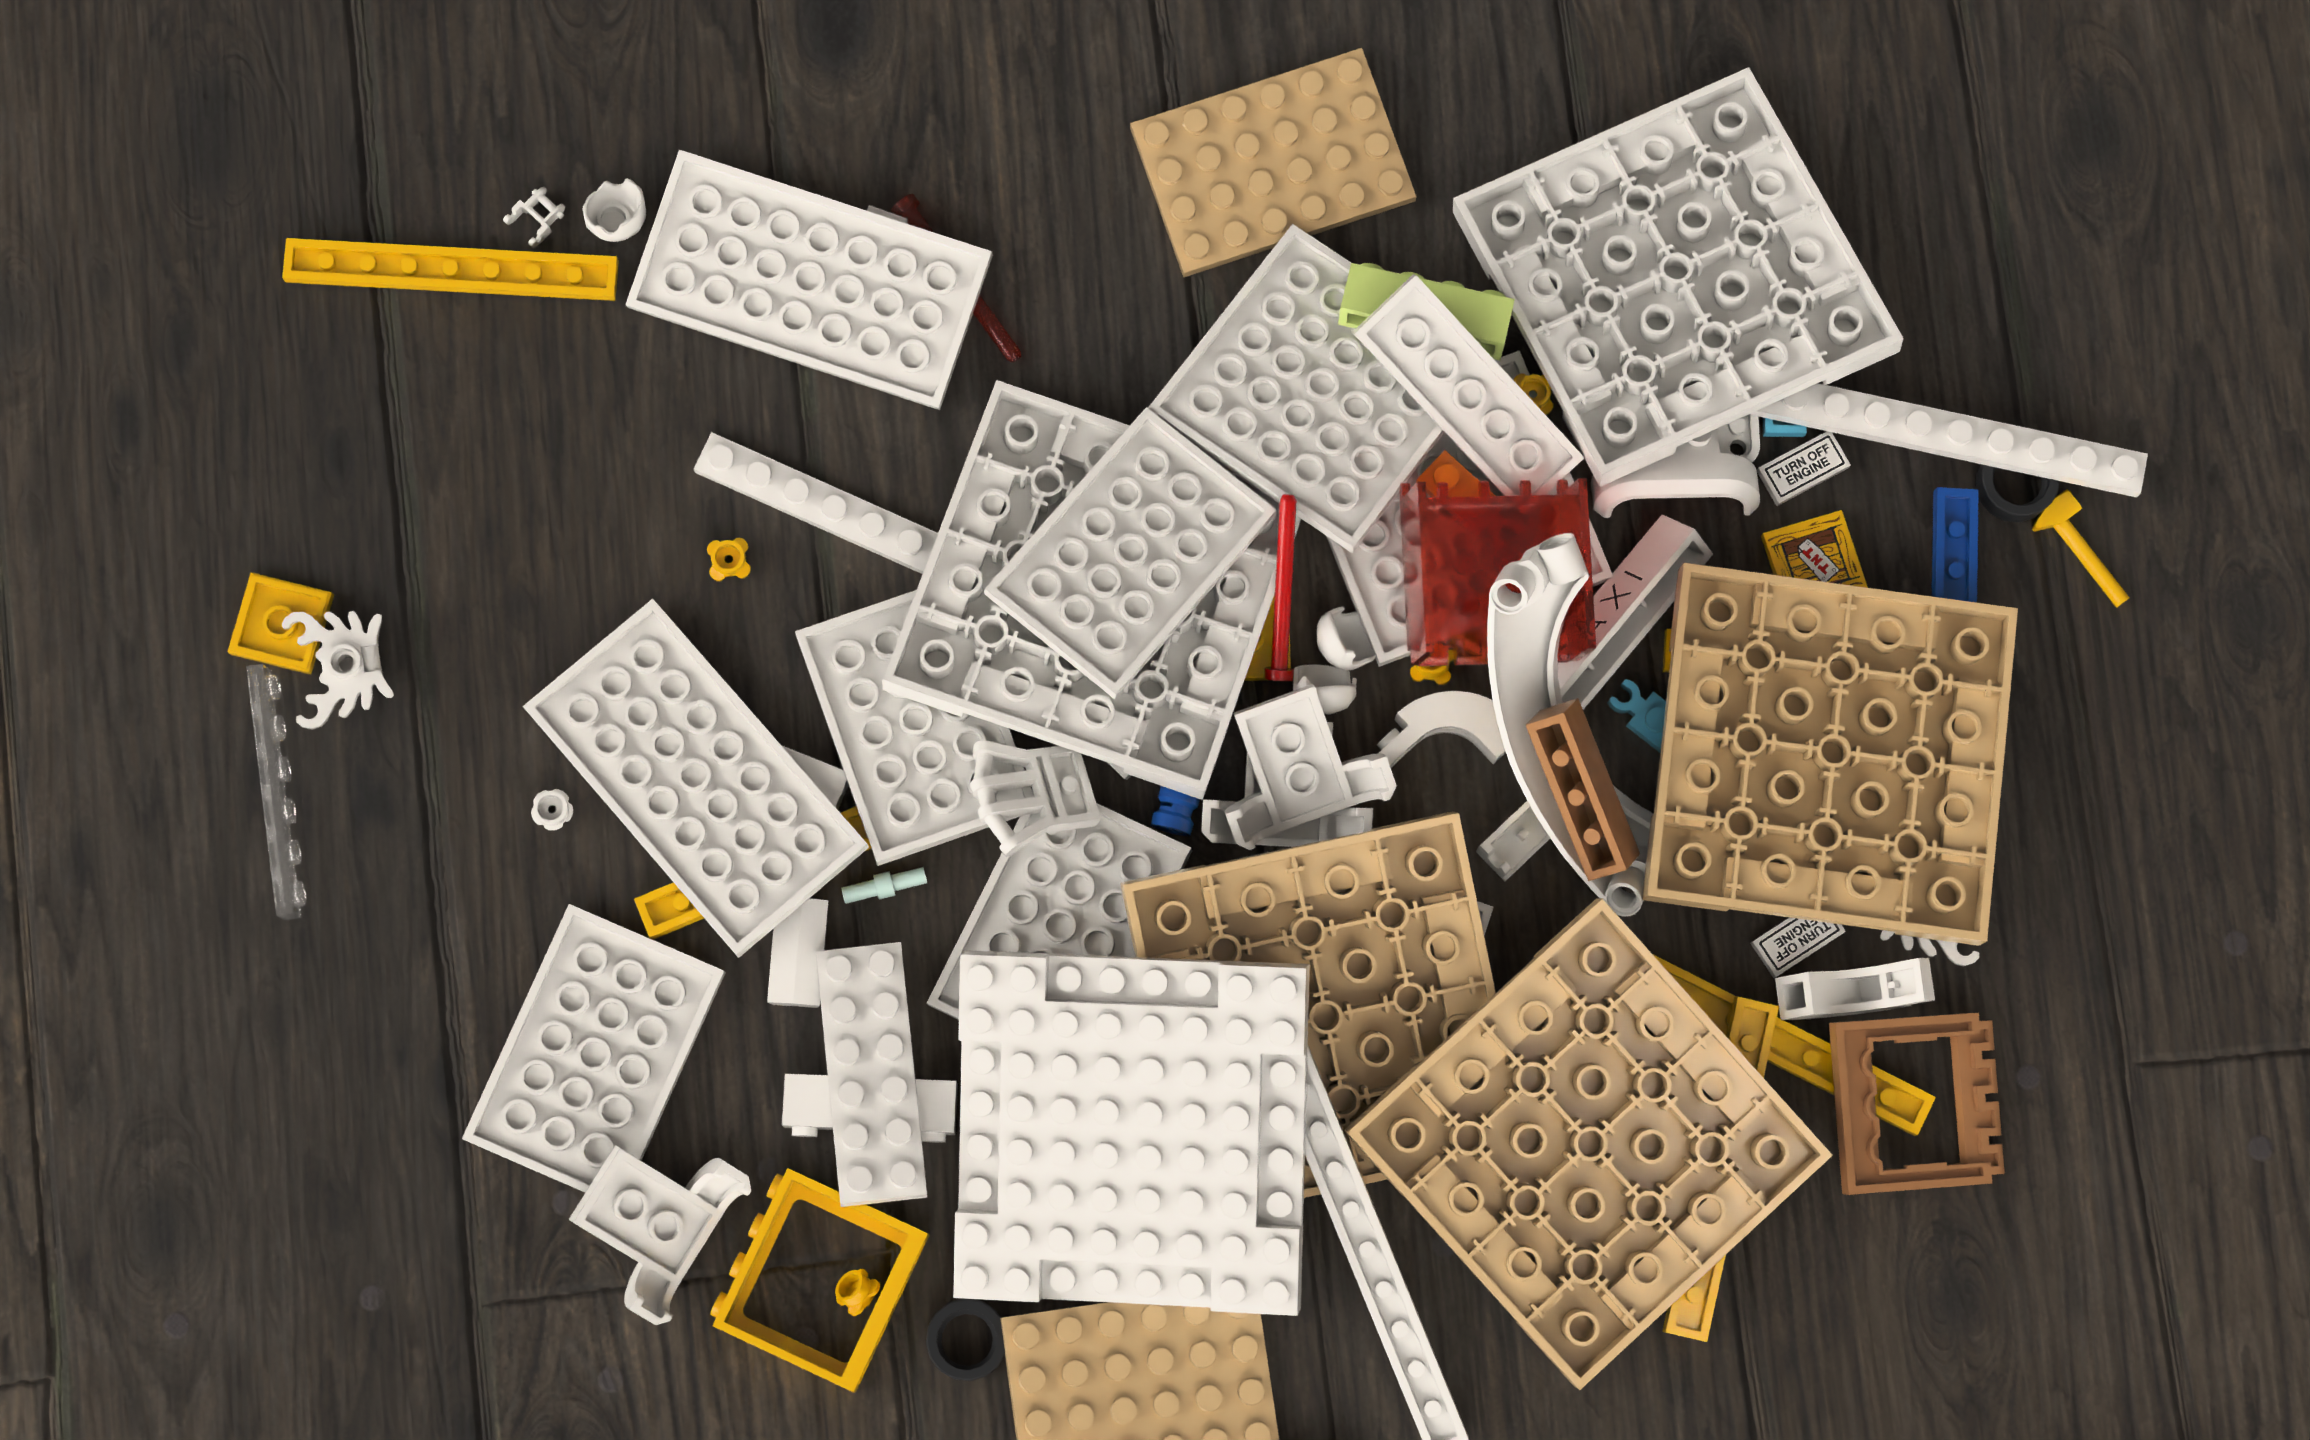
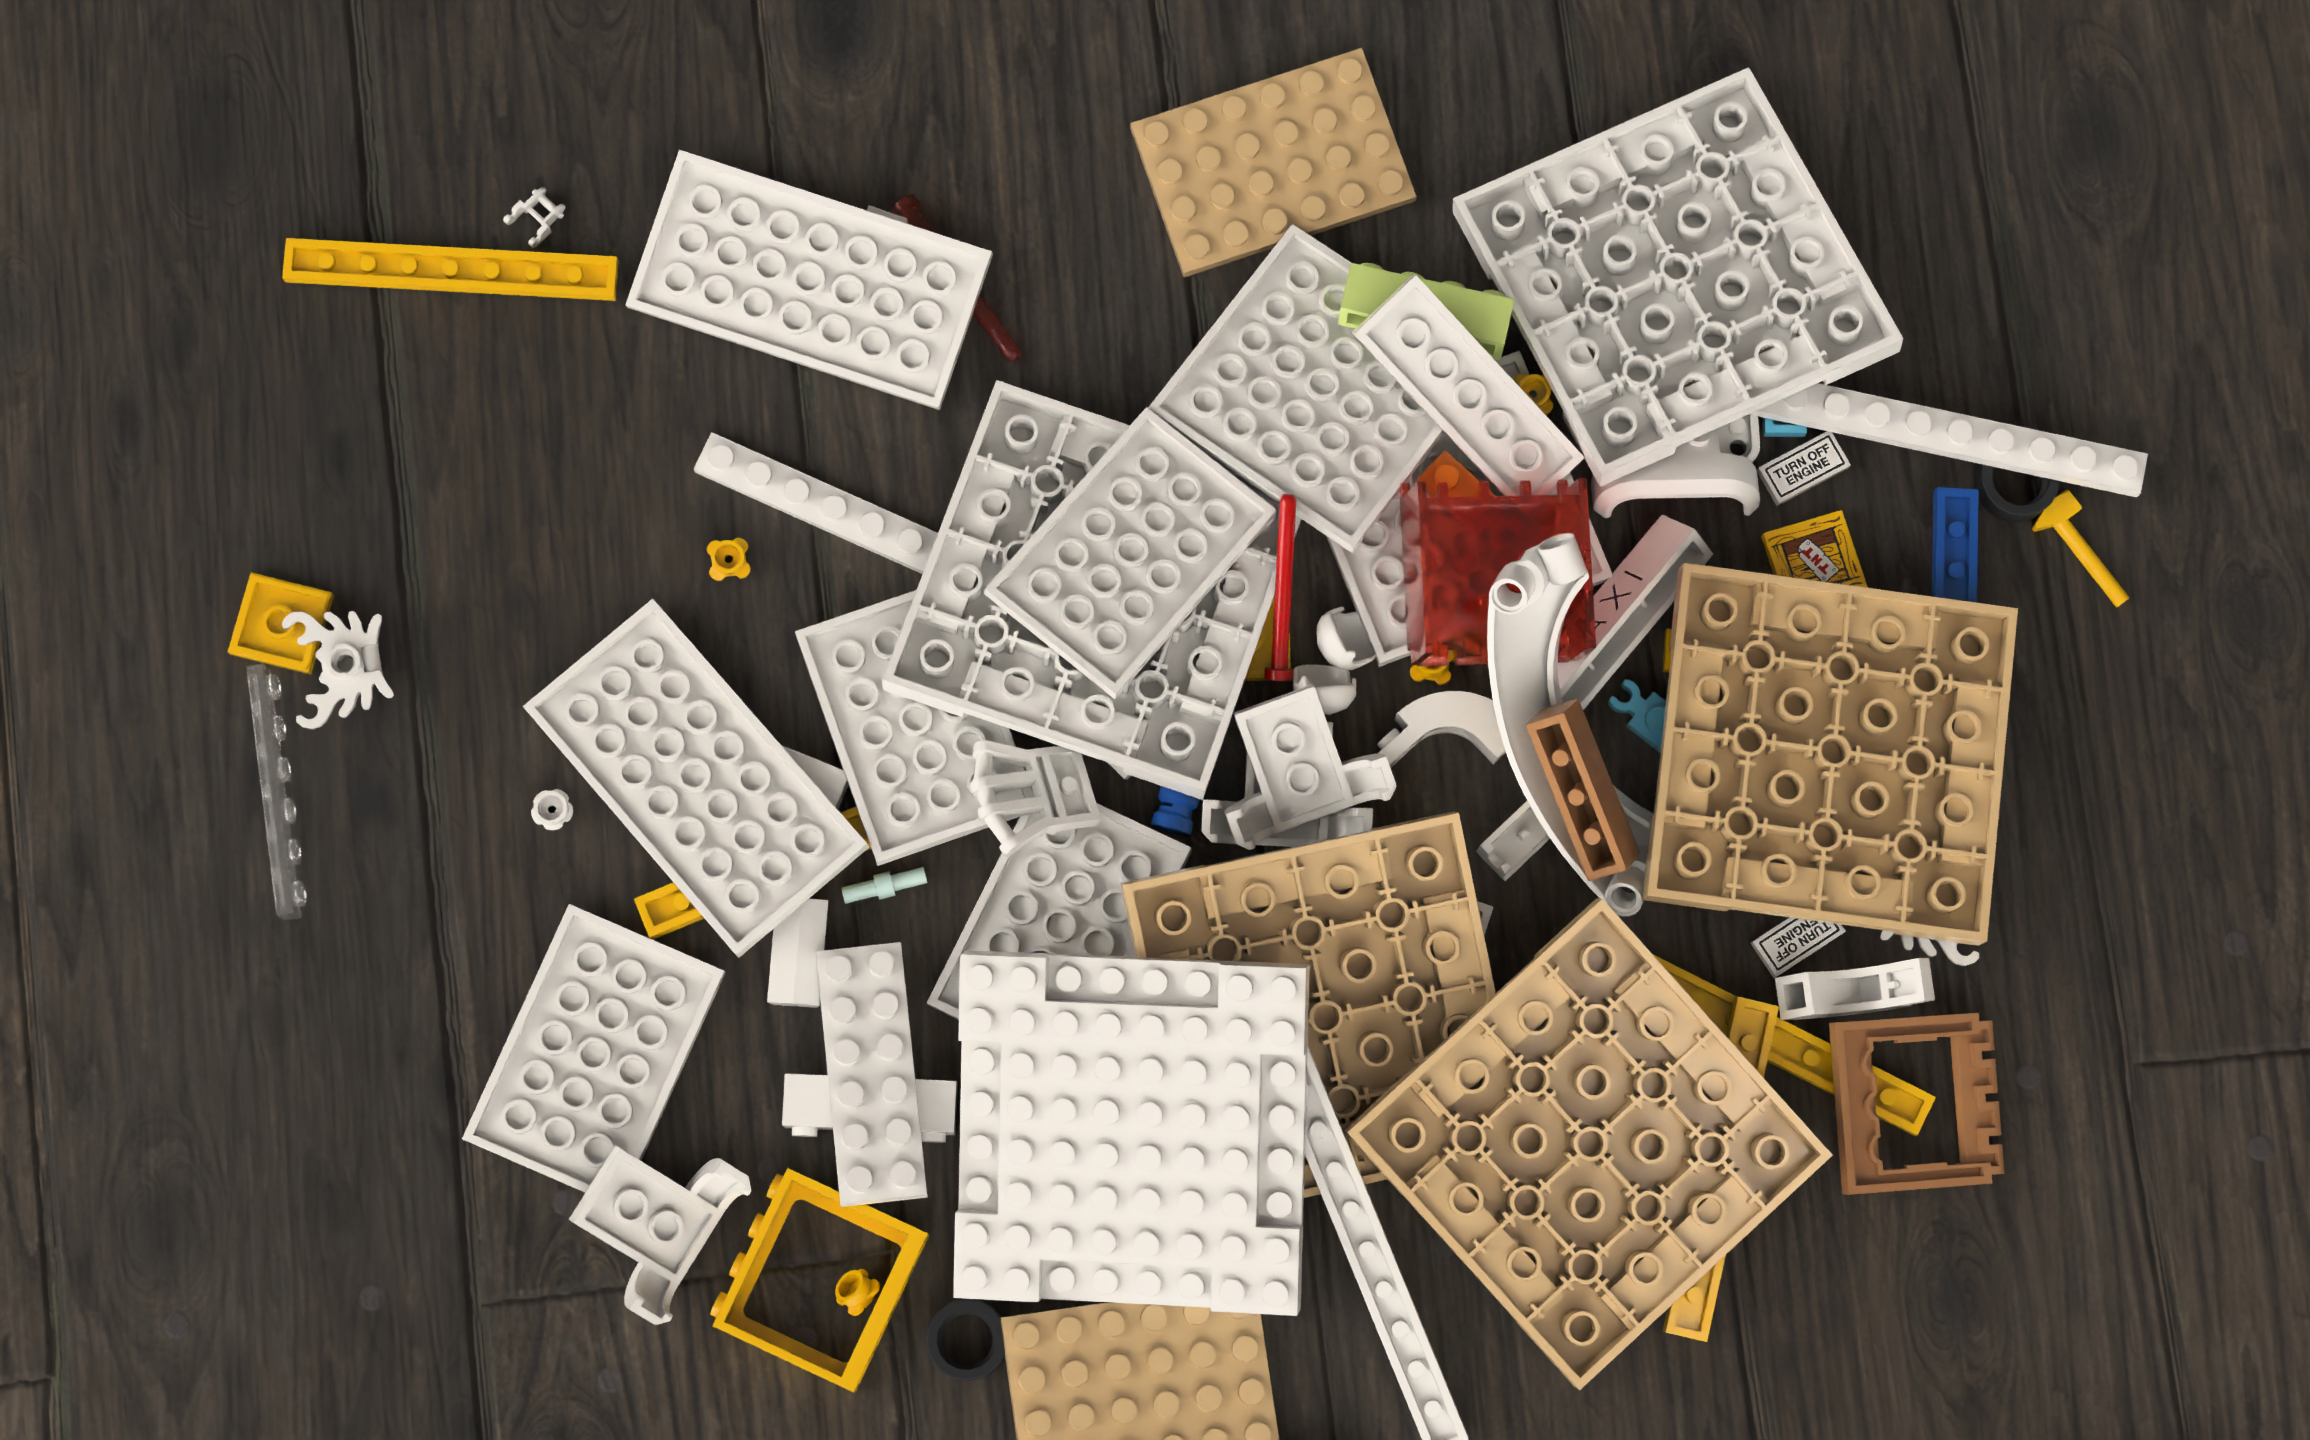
white hair [582,178,646,242] -> none

